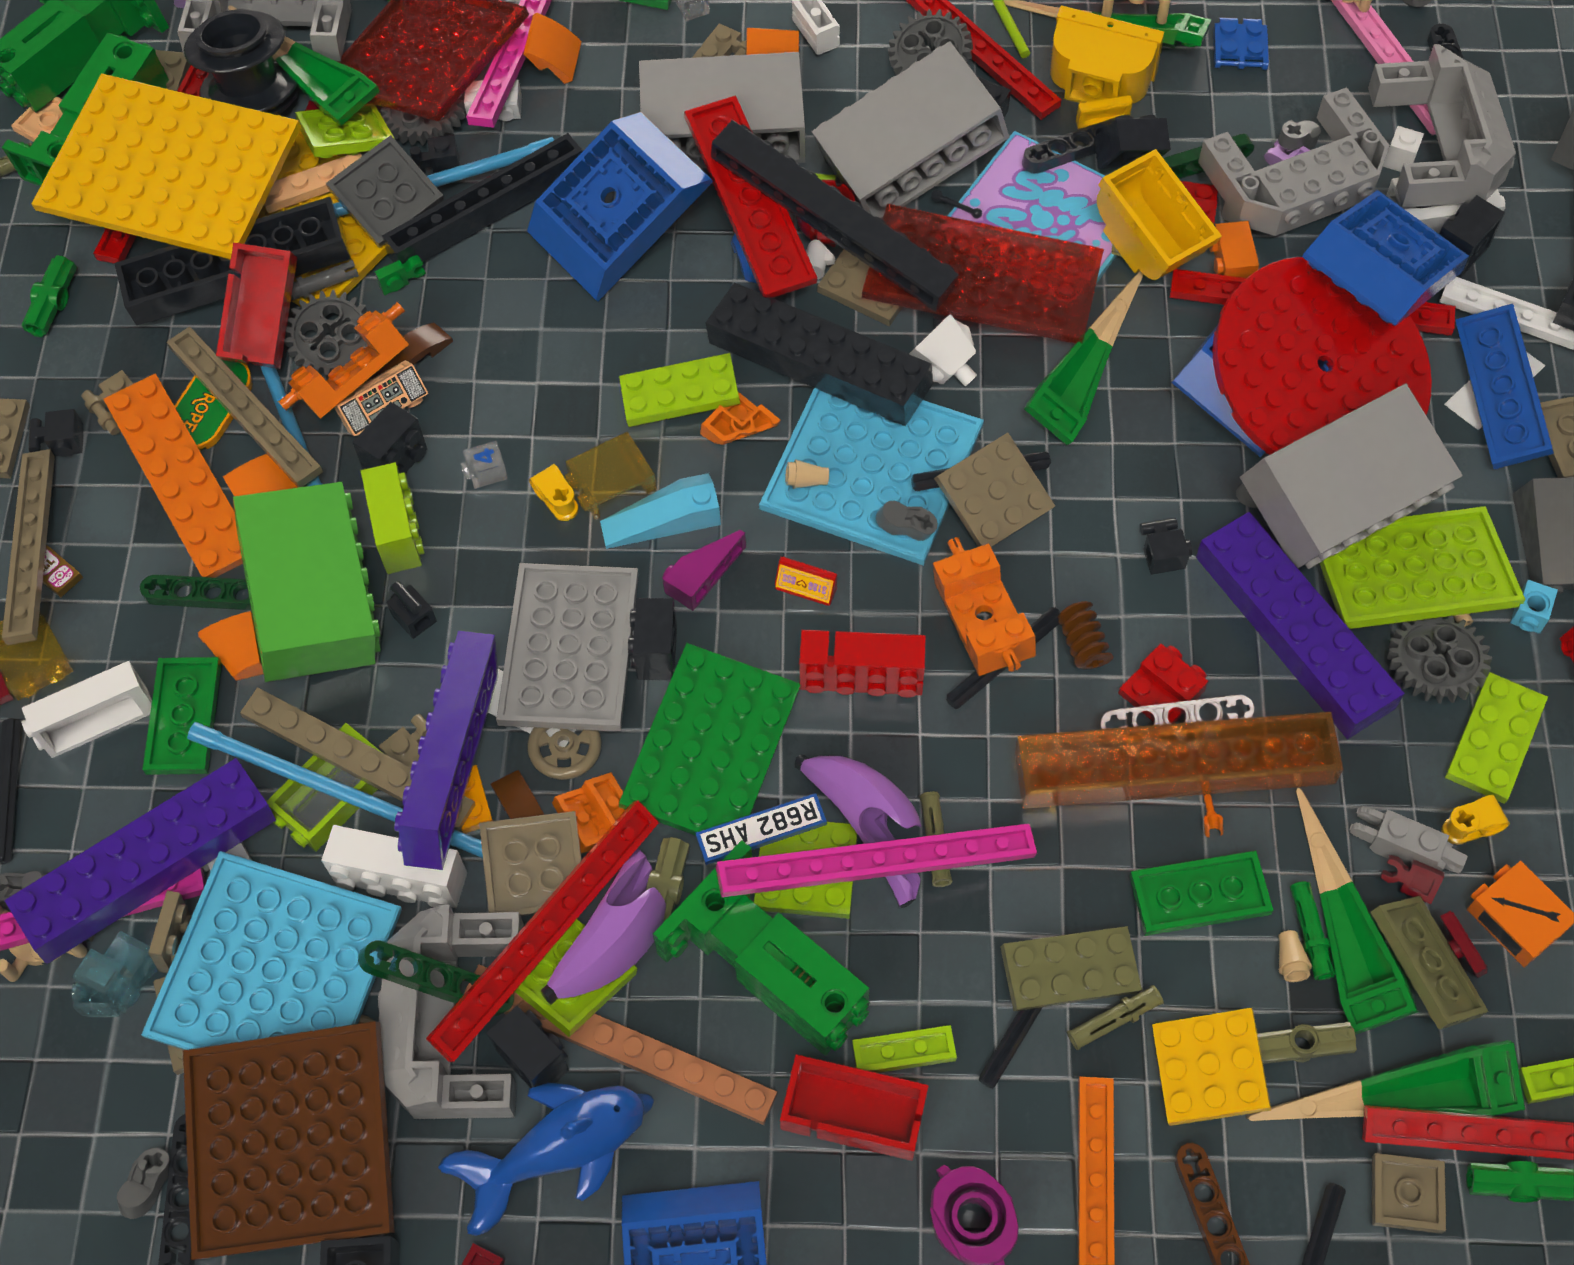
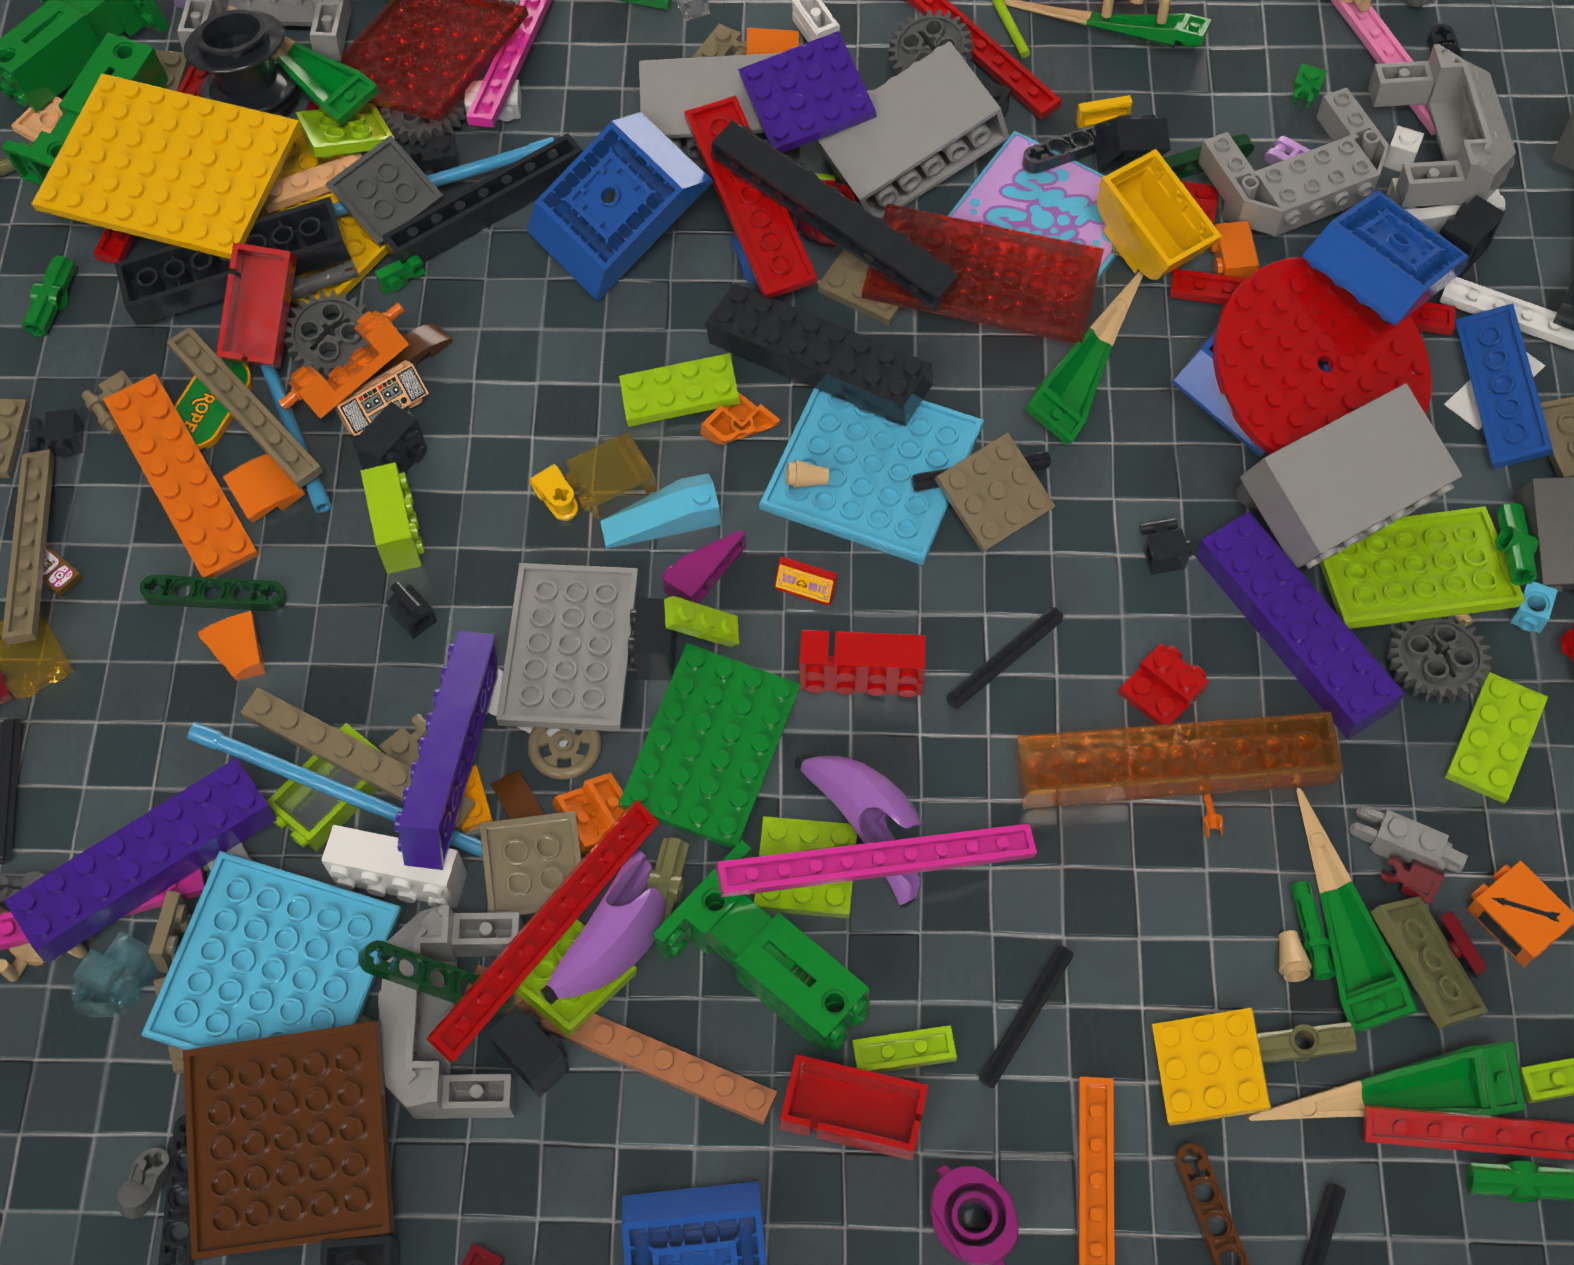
white piece [21,661,152,758] -> none
green plate [142,657,222,775] -> none
bright green brick [233,482,380,682] -> none
blue animal [438,1083,654,1236] -> none
clear brick [461,441,508,489] -> none
orange slope [523,13,582,84] -> none
tile [695,793,827,865] -> none
white piece [806,239,835,279] -> none
dark grey piece [876,500,938,541] -> none
white torso [909,311,977,386] -> none
olive pin [920,791,953,887] -> none
black hinge [931,190,982,219] -> none
orange brick [933,537,1036,676] -> none
olive plate [1000,926,1142,1011] -> none
yellow container [1050,5,1164,104] -> none
reddish brown piece [1058,601,1114,669] -> none
olive pin [1067,985,1164,1050] -> none
beam [1100,695,1254,738] -> none
green plate [1129,851,1274,936] -> none
blue plate [1213,18,1269,70] -> none
dark grey piece [1278,120,1321,150] -> none
dark tan plate [1372,1153,1446,1234] -> none
yellow piece [1442,795,1510,845] -> none
none -> lime plate [664,596,739,647]
none -> dark purple plate [738,31,877,153]
none -> green plate [1291,63,1327,108]
none -> green piece [1495,502,1538,586]

